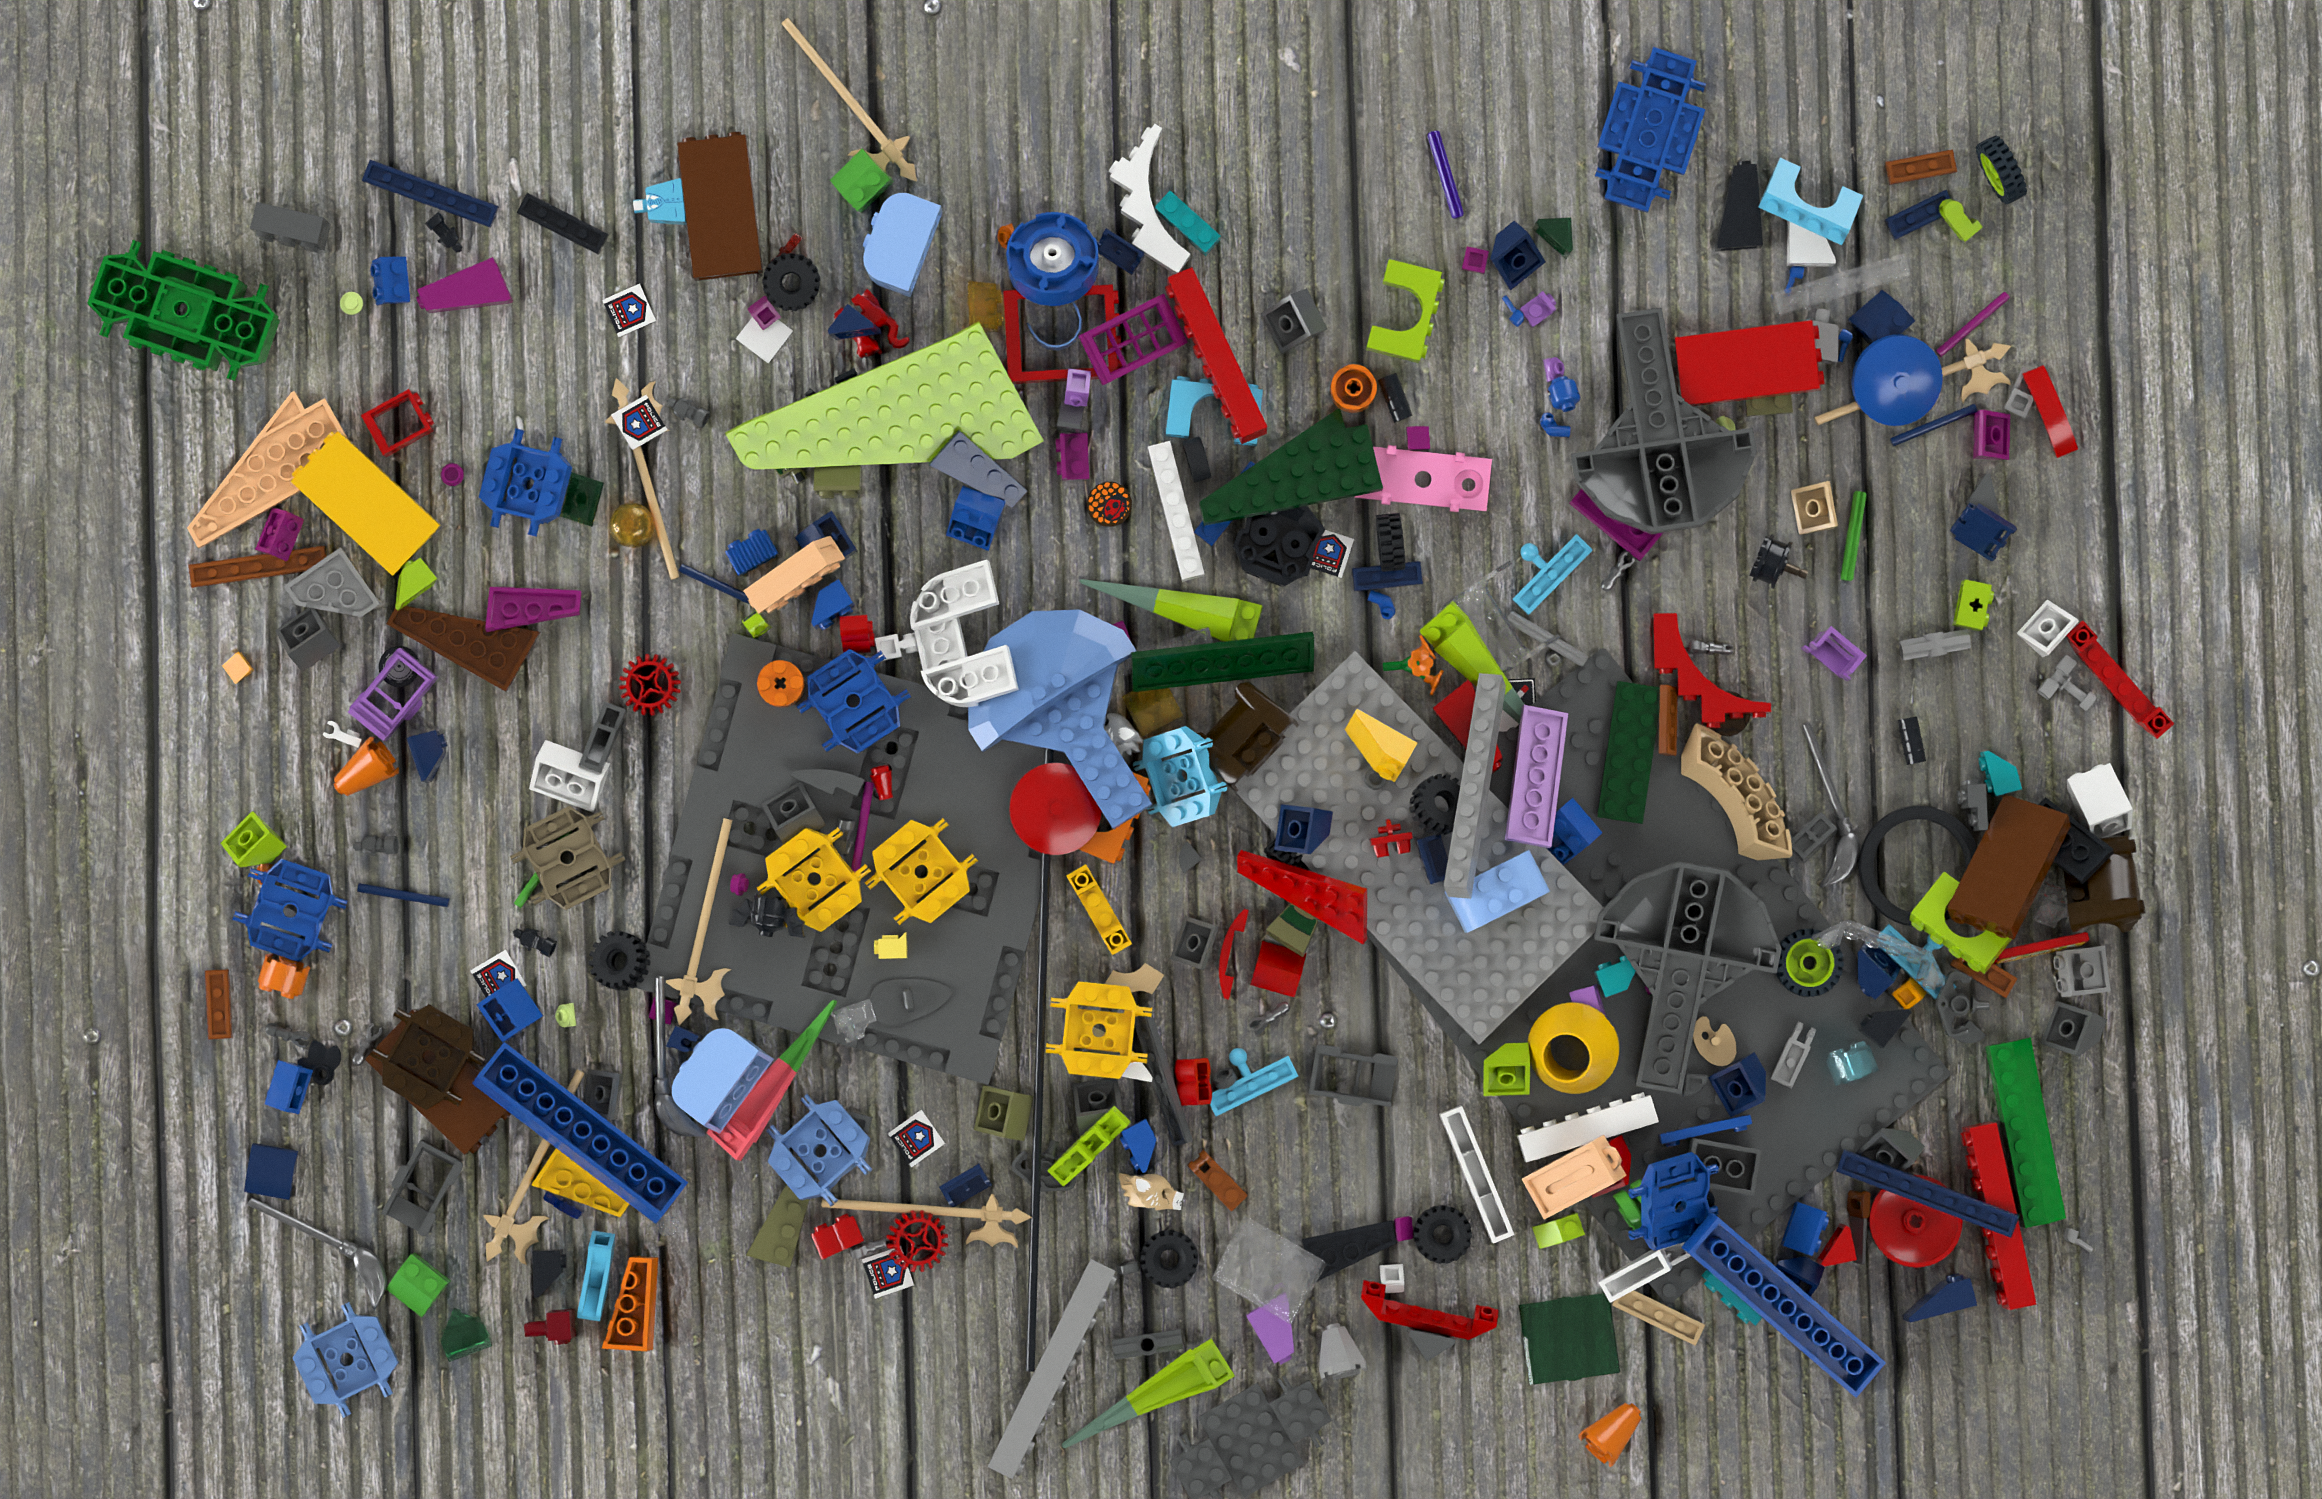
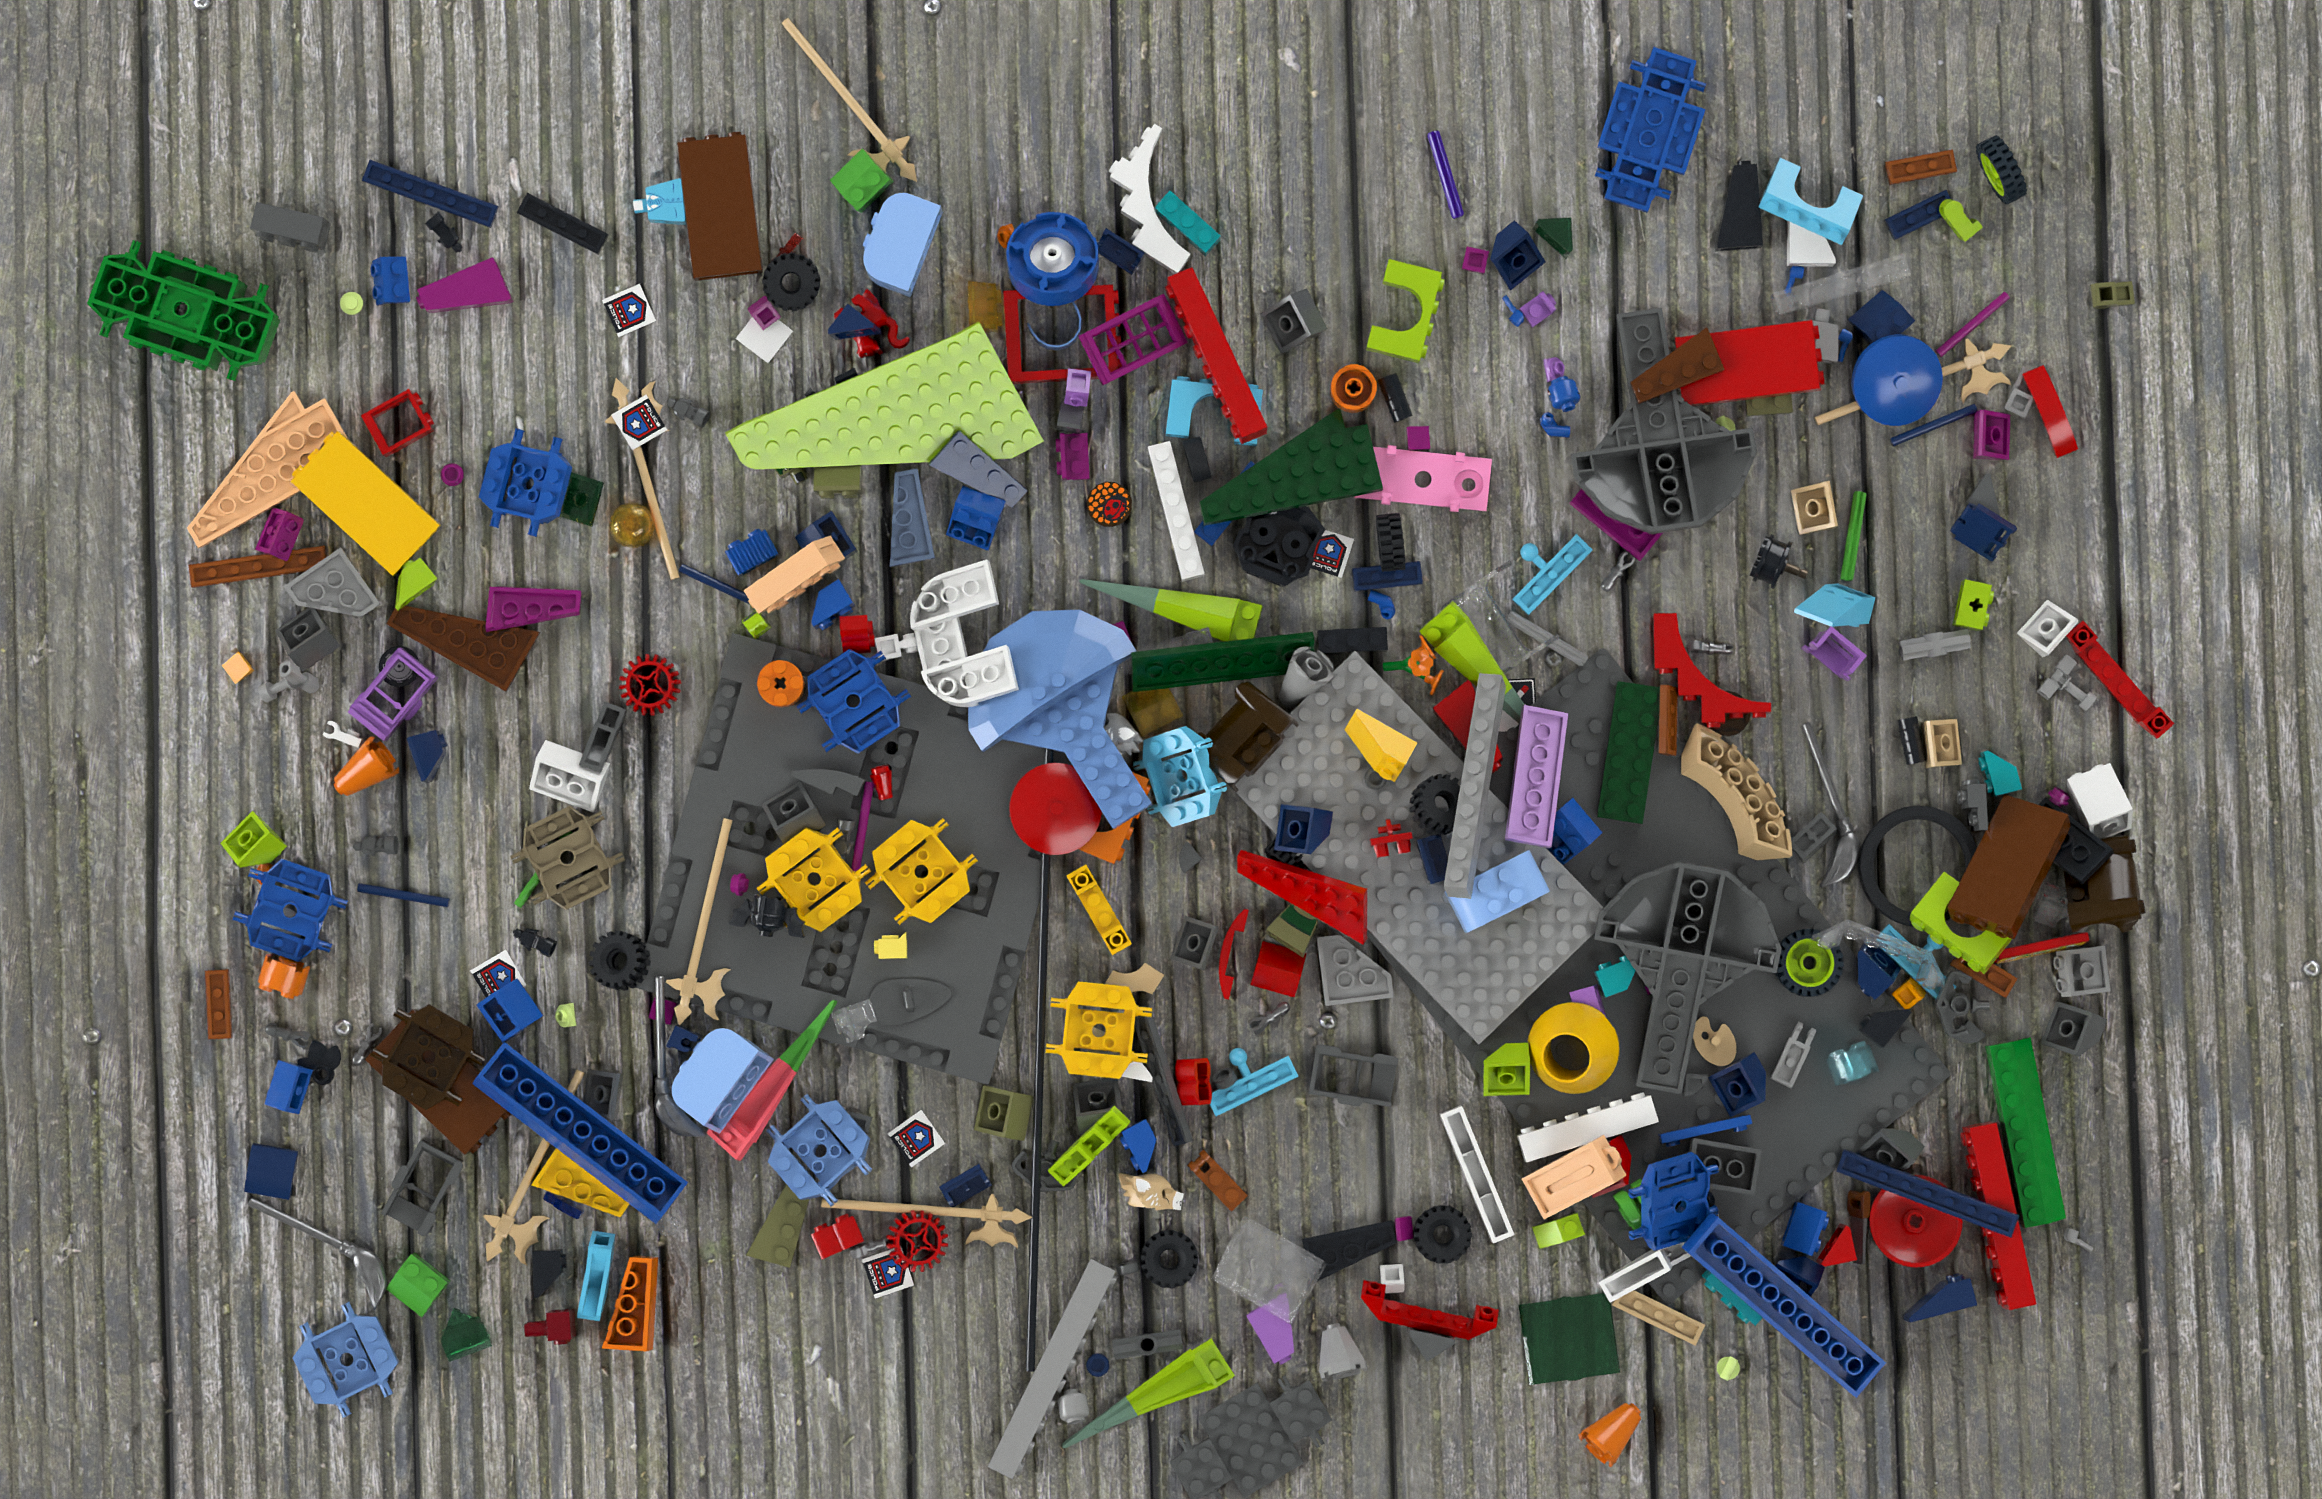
none -> light grey bar [258,661,319,702]
none -> sand blue wing [890,468,935,567]
none -> light grey head [1057,1389,1089,1425]
none -> dark blue tile [1086,1353,1109,1377]
none -> light grey cone [1279,647,1334,708]
none -> black arch [1317,627,1388,655]
none -> light grey plate [1317,935,1394,1006]
none -> reddish brown wing [1630,327,1724,404]
none -> yellowish green plate [1717,1356,1740,1381]
none -> medium azure slope [1794,584,1876,627]
none -> tan slope [1921,719,1962,768]
none -> magenta plate [2048,787,2070,807]
none -> olive brick [2090,281,2135,309]

